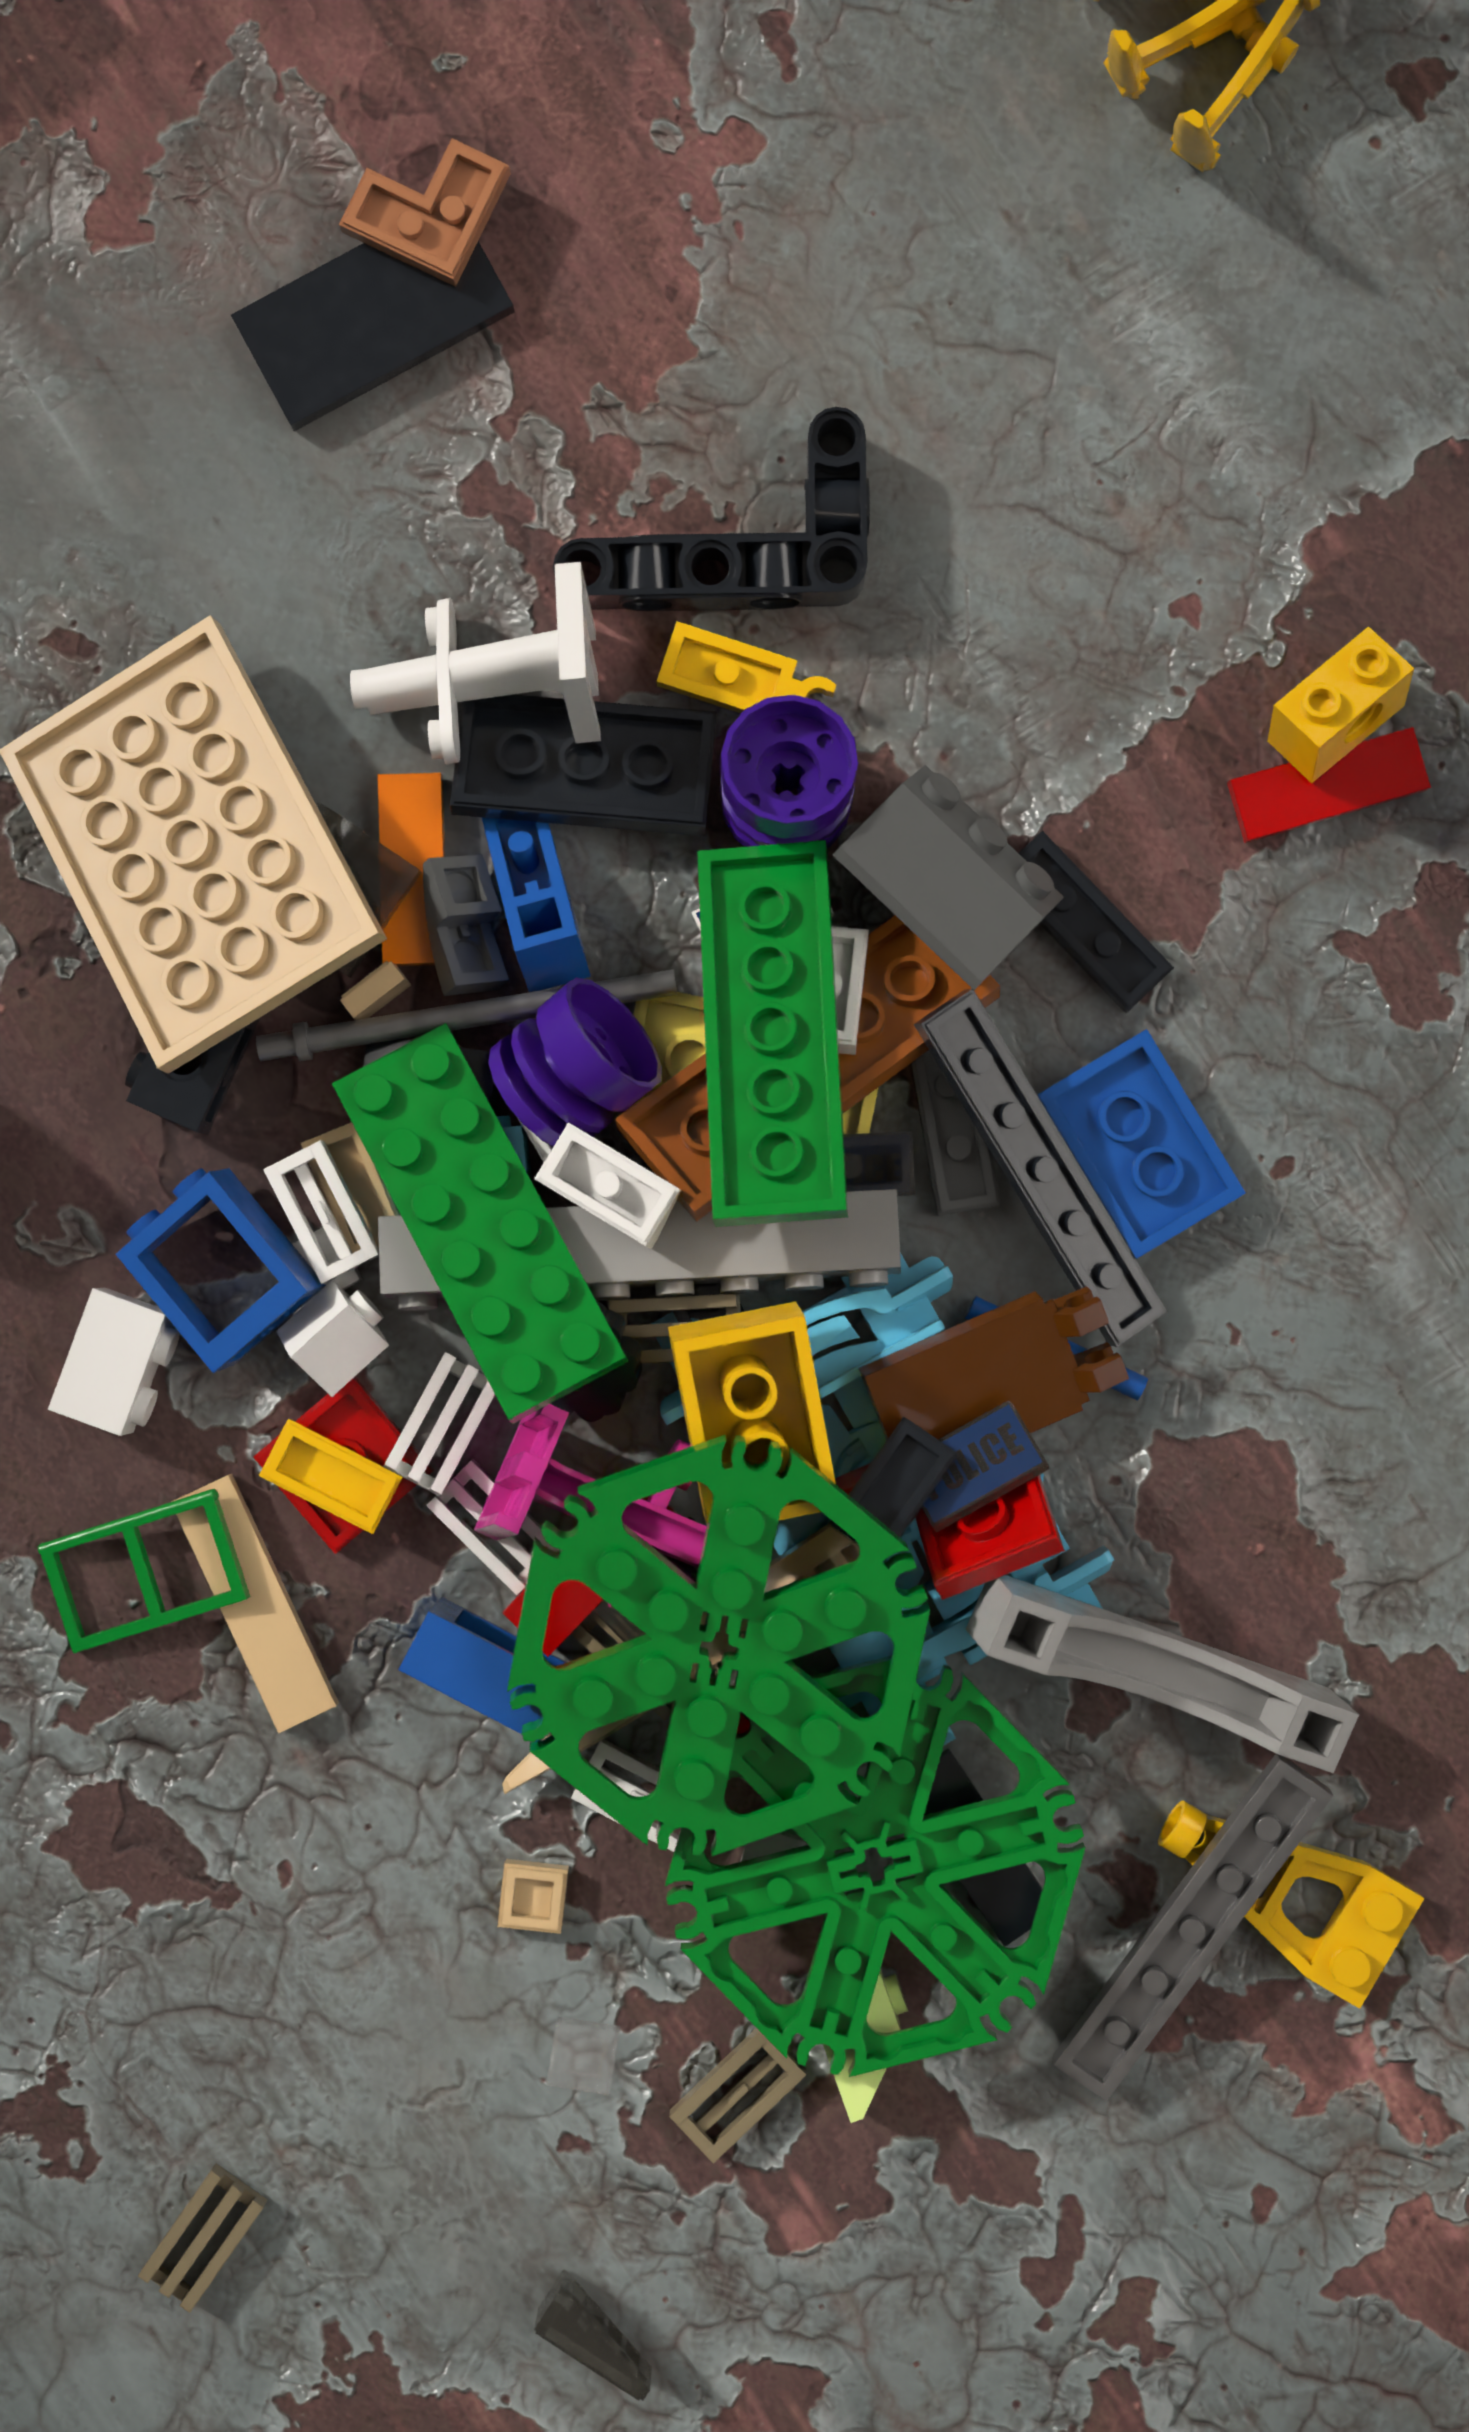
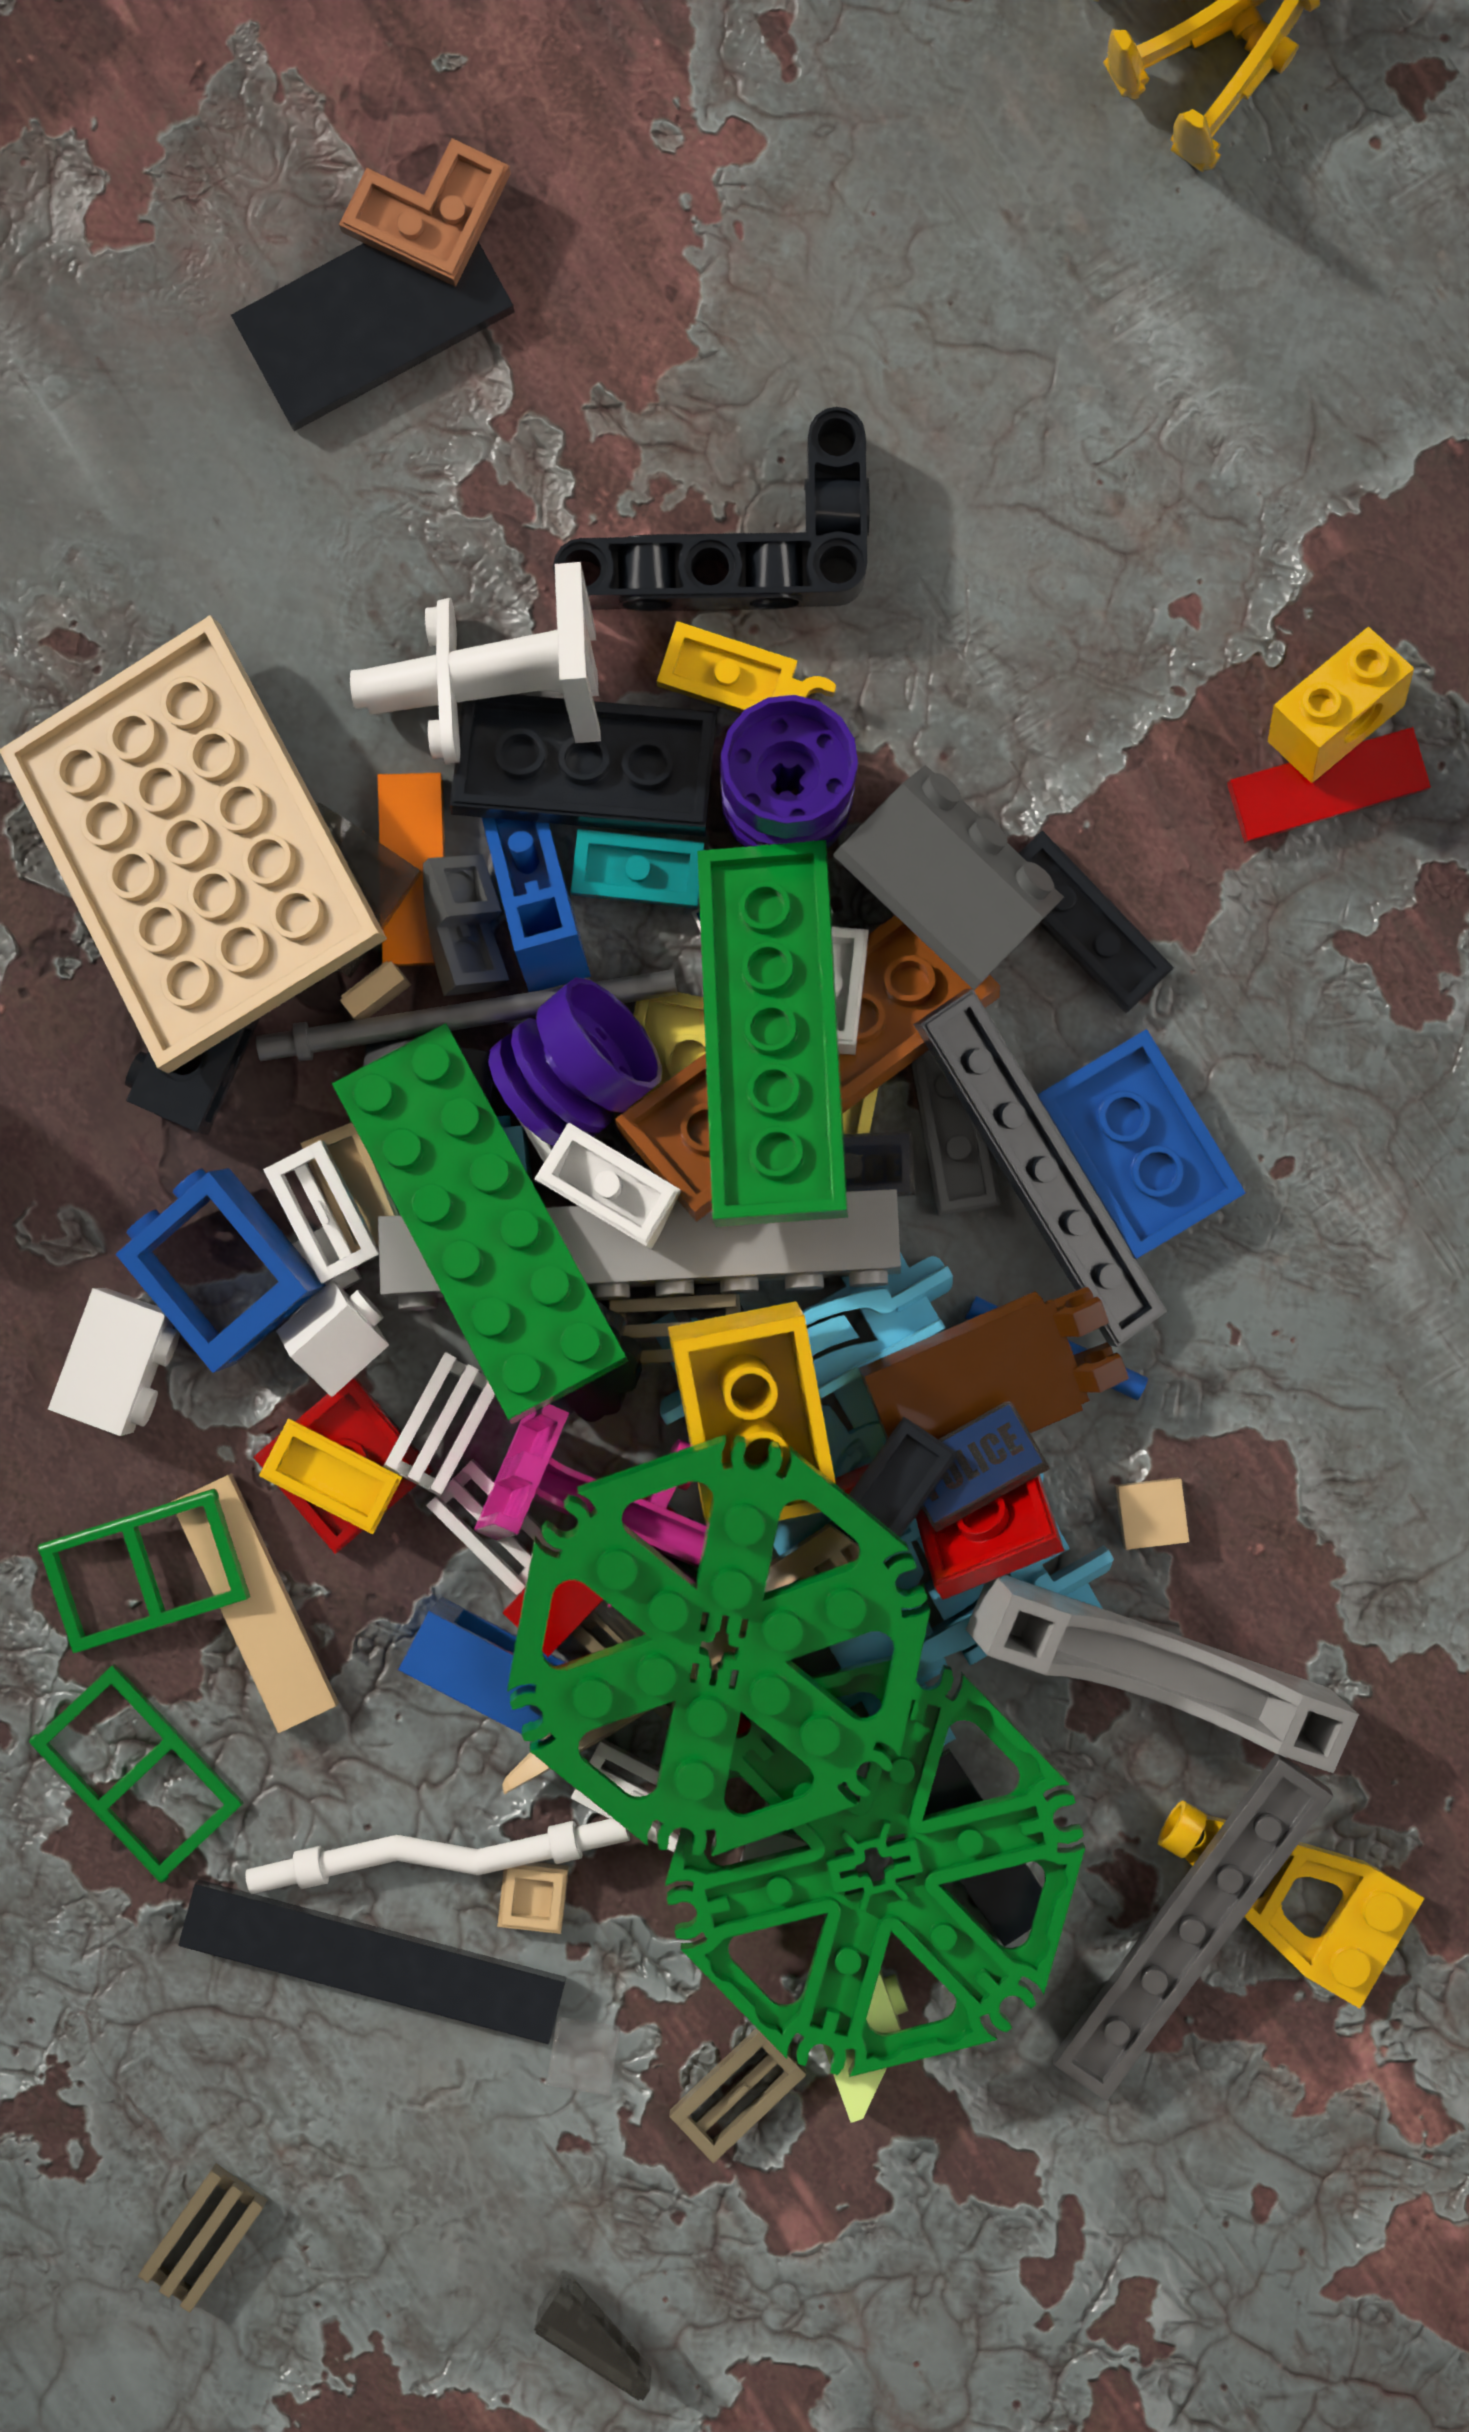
none -> green window [29,1664,244,1883]
none -> black tile [178,1879,567,2044]
none -> white bar [246,1818,630,1894]
none -> teal plate [571,829,705,909]
none -> tan tile [1115,1477,1189,1550]

